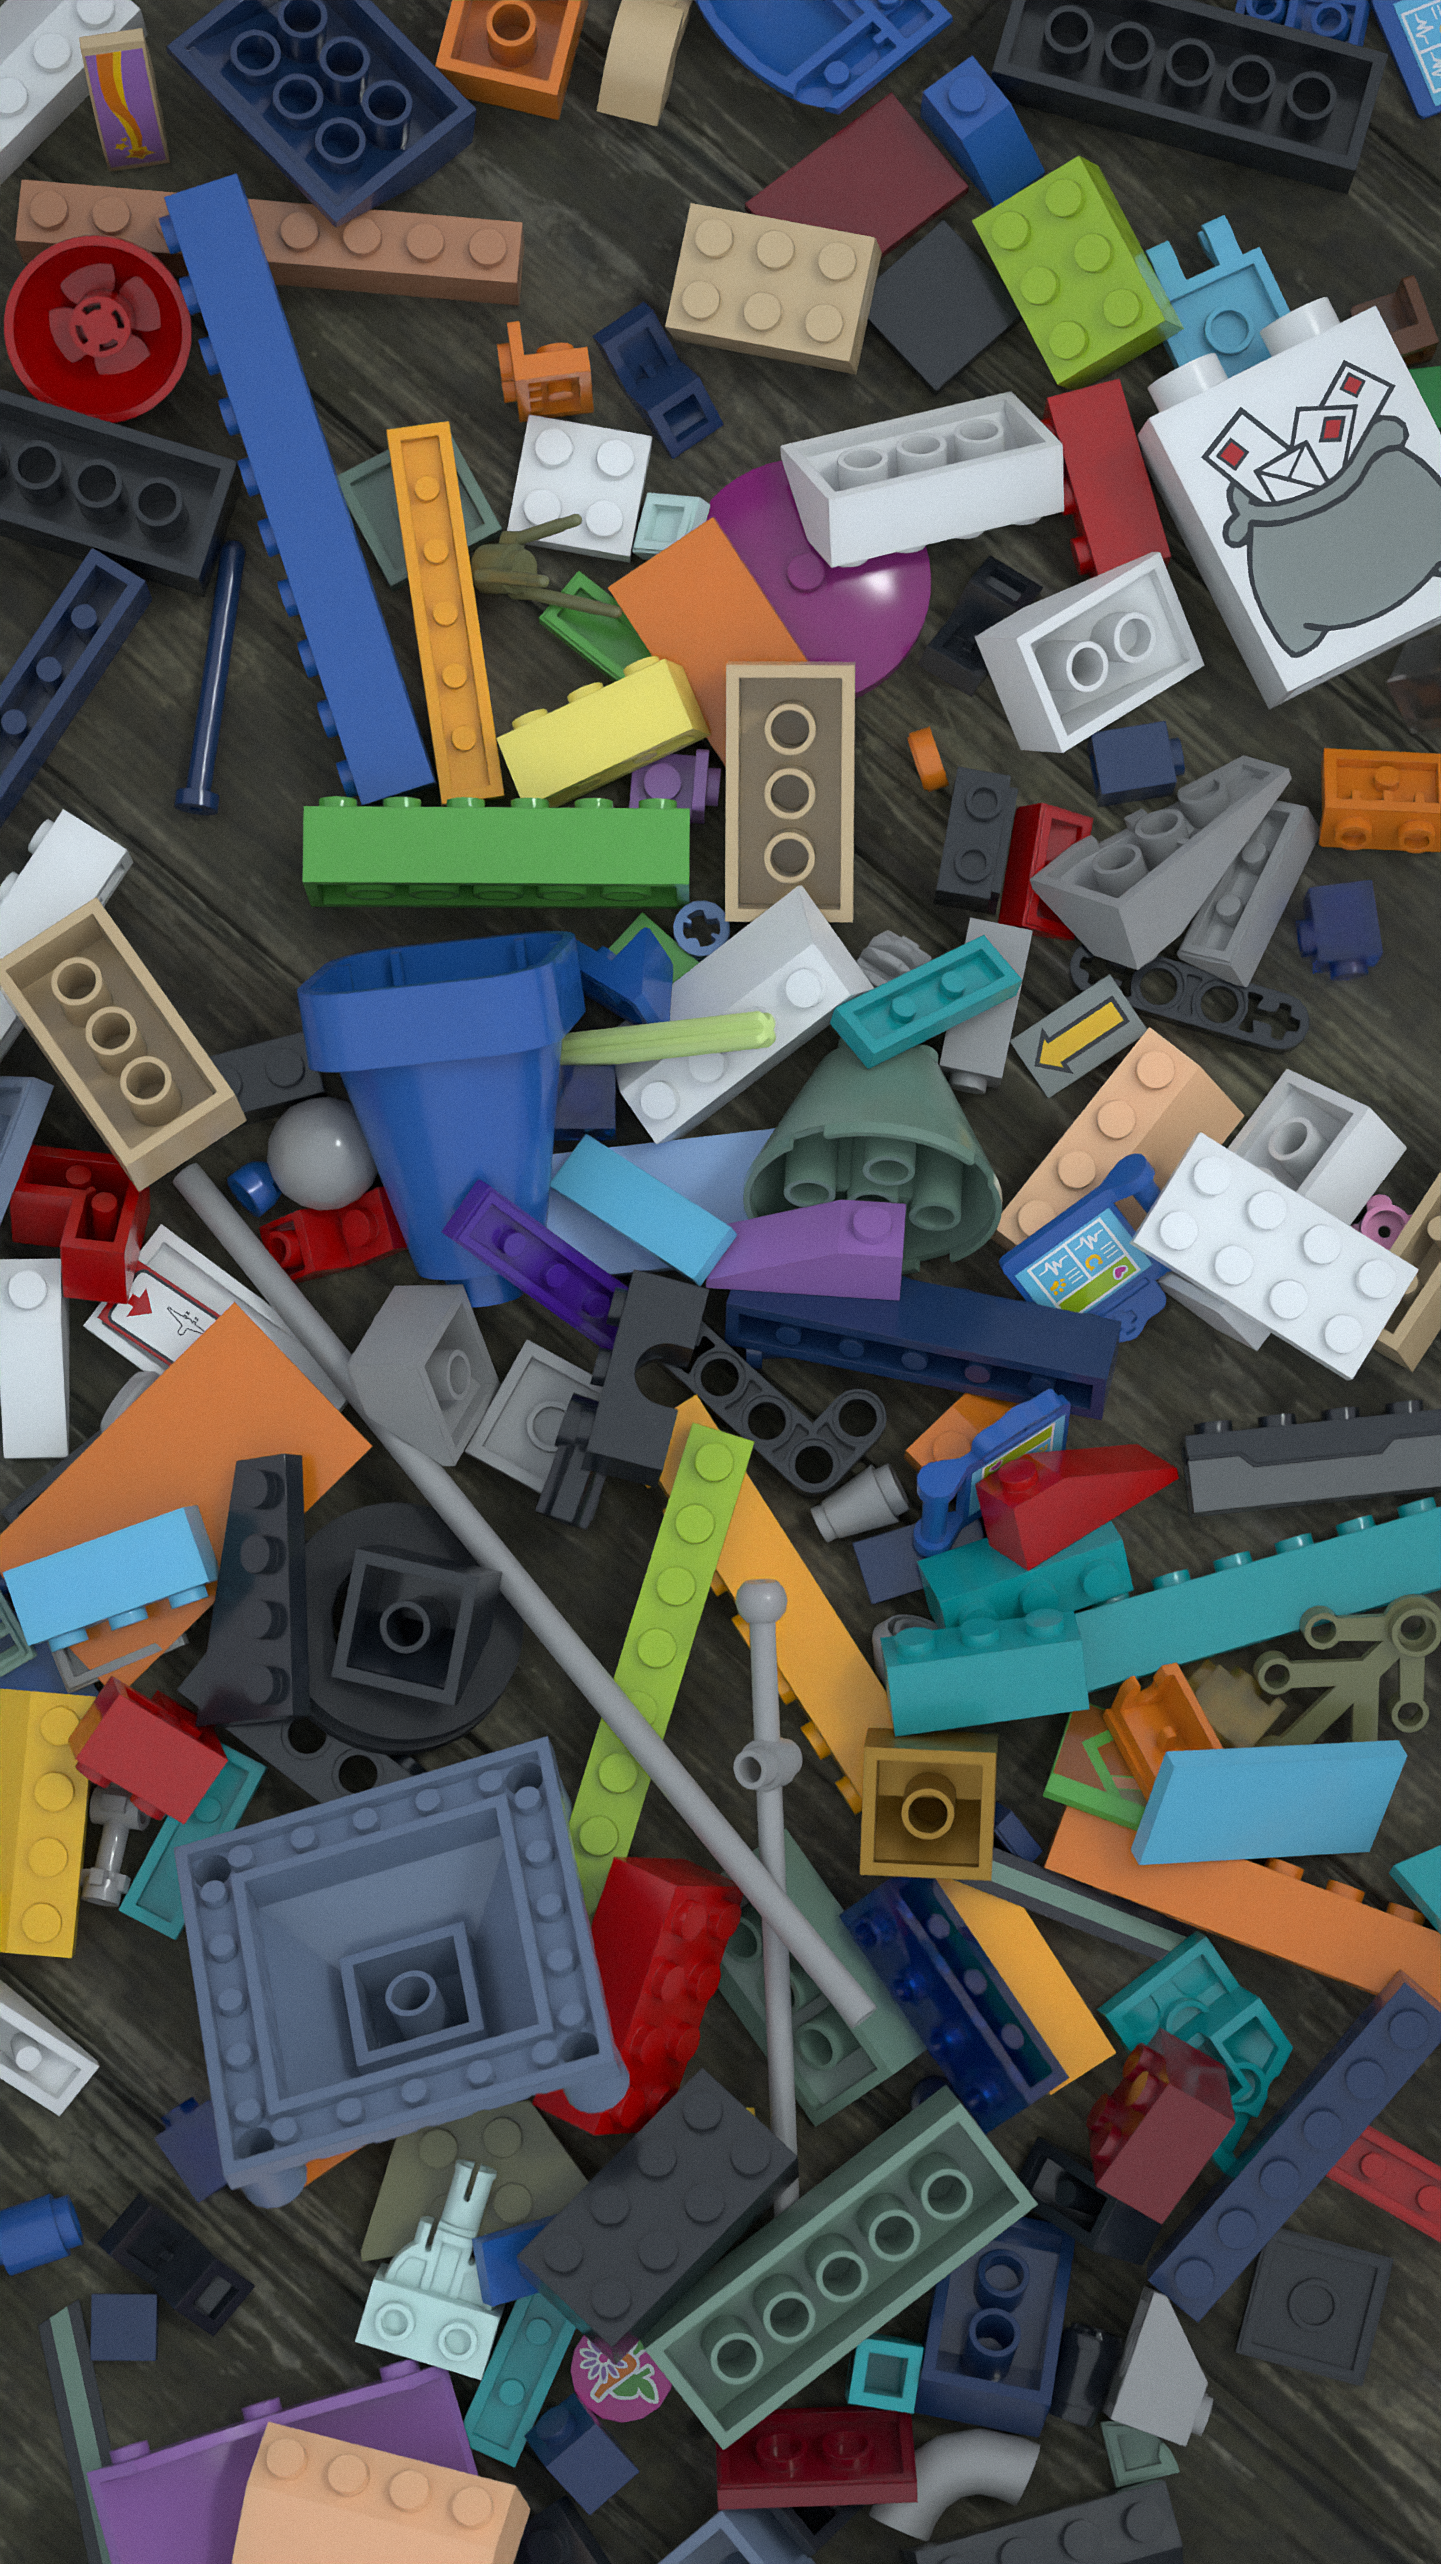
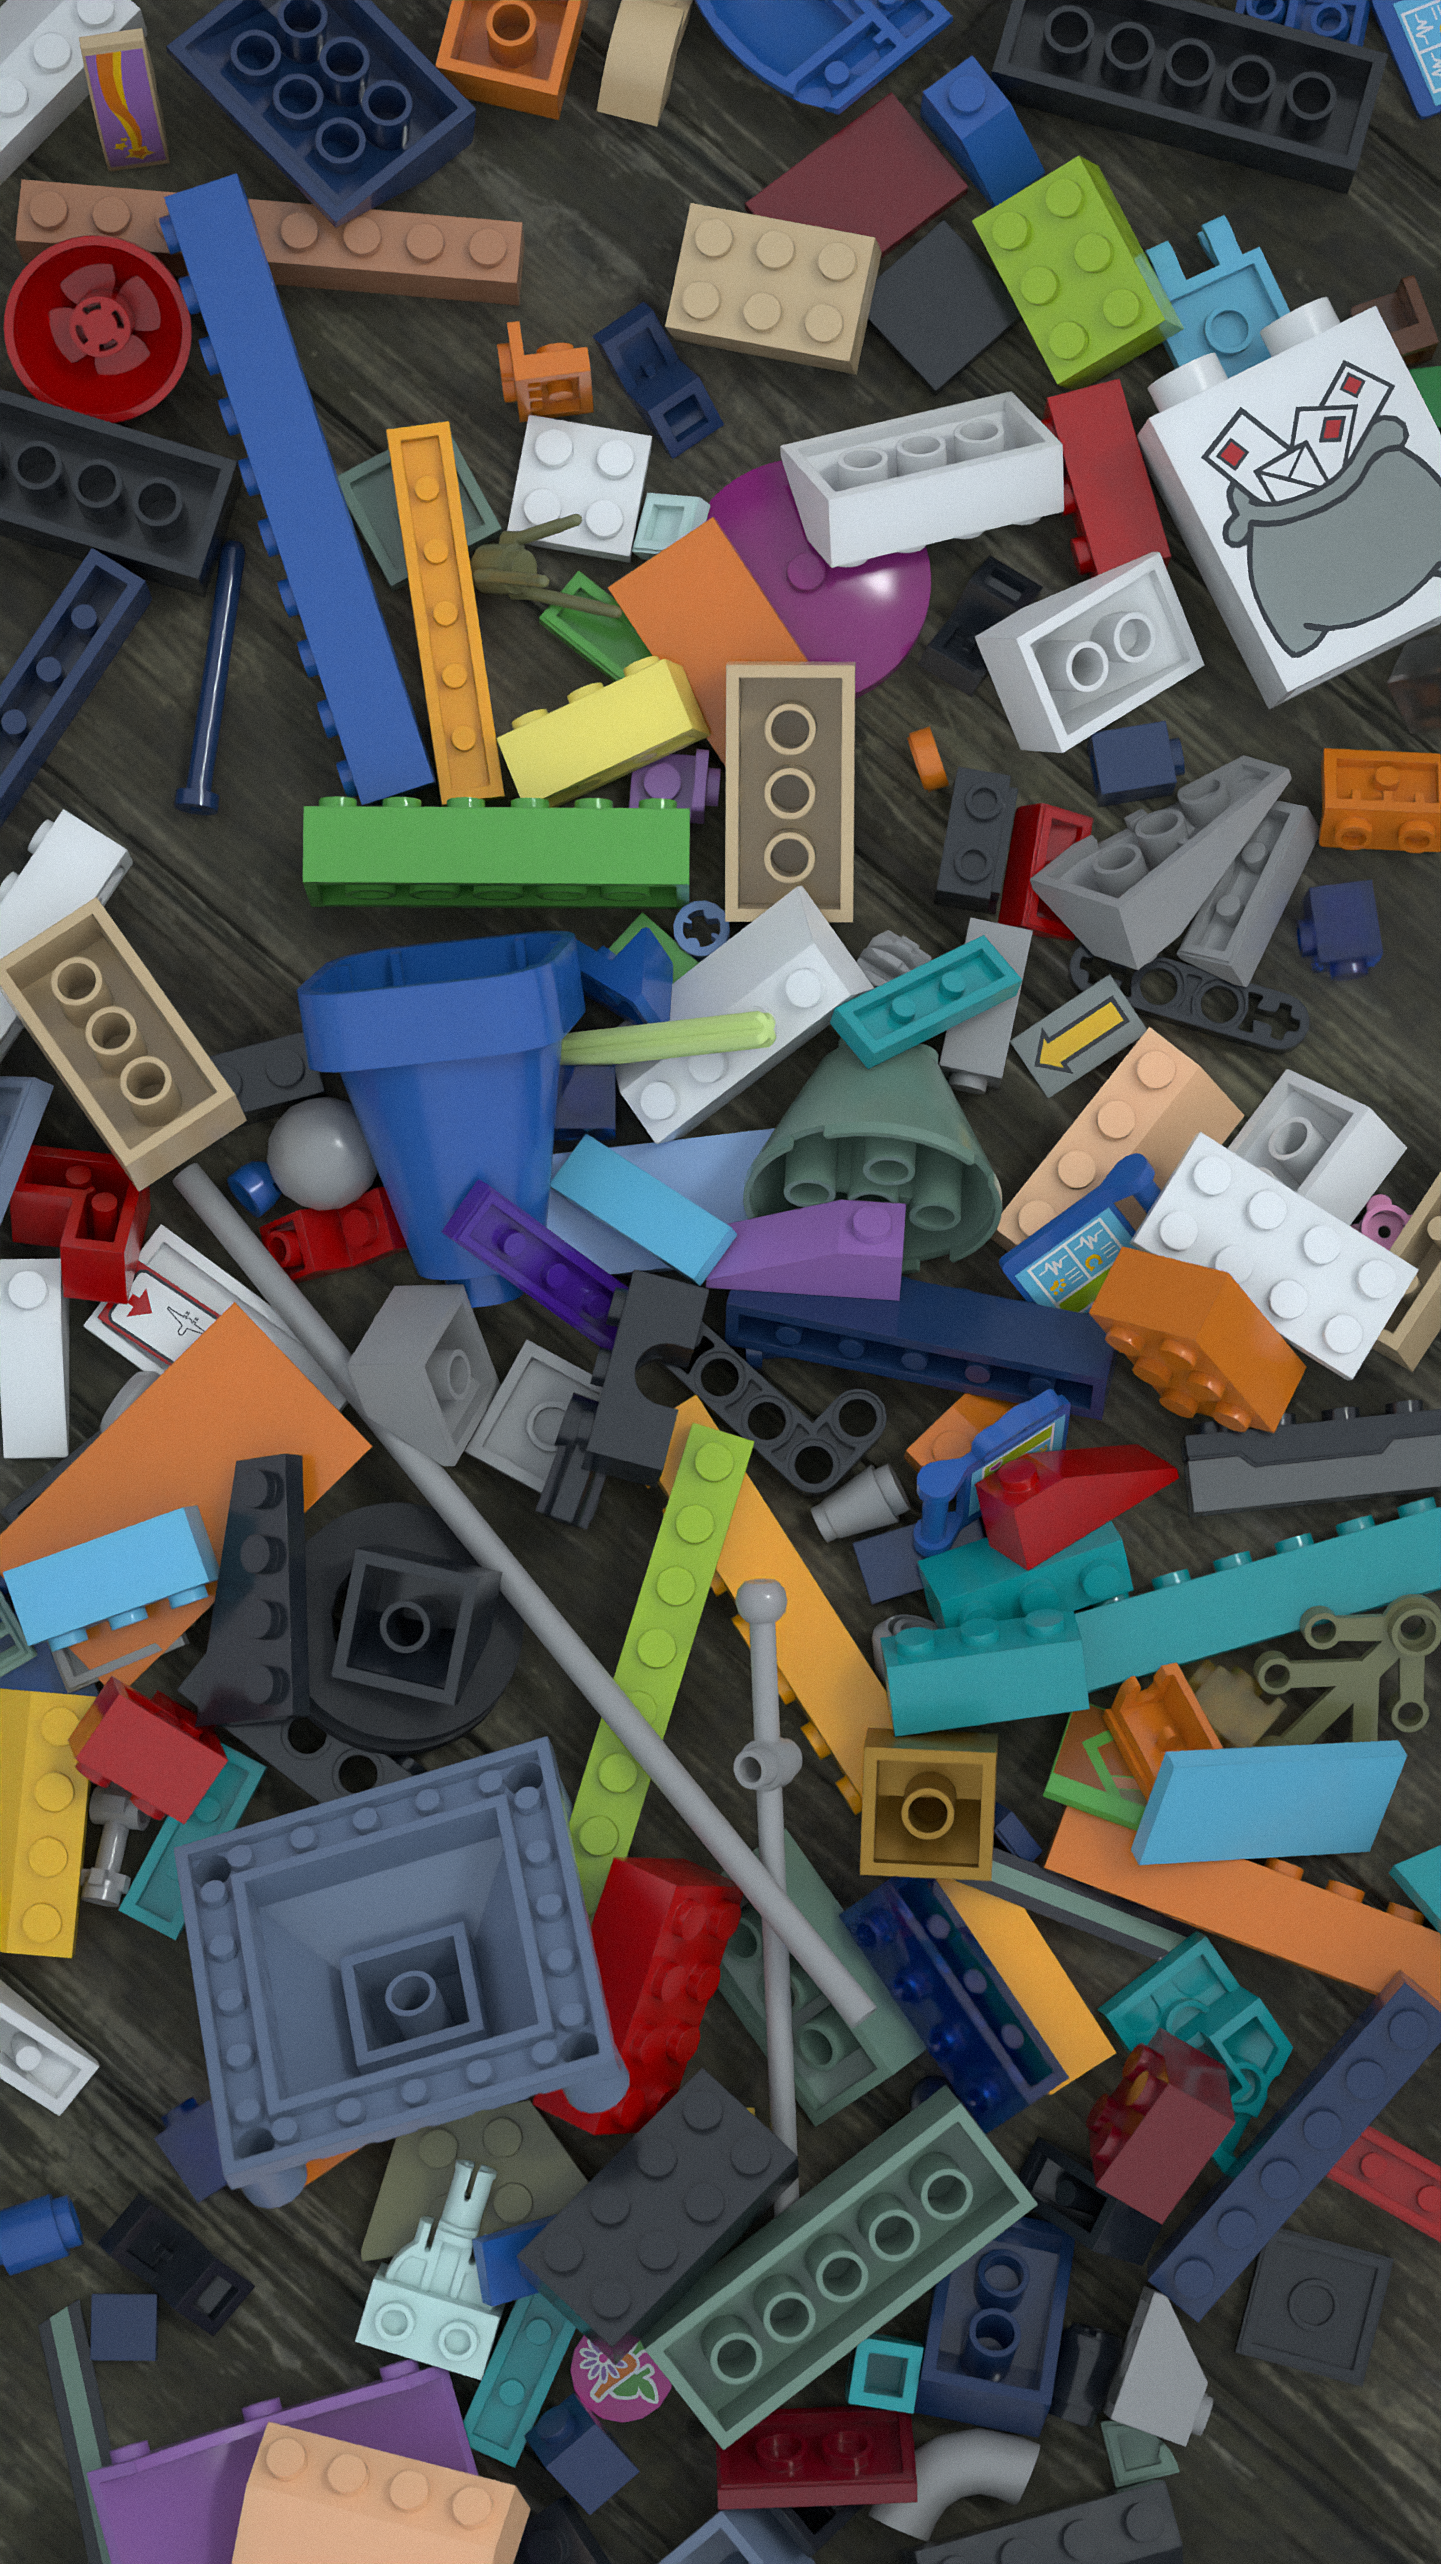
none -> orange brick [1089,1246,1307,1433]

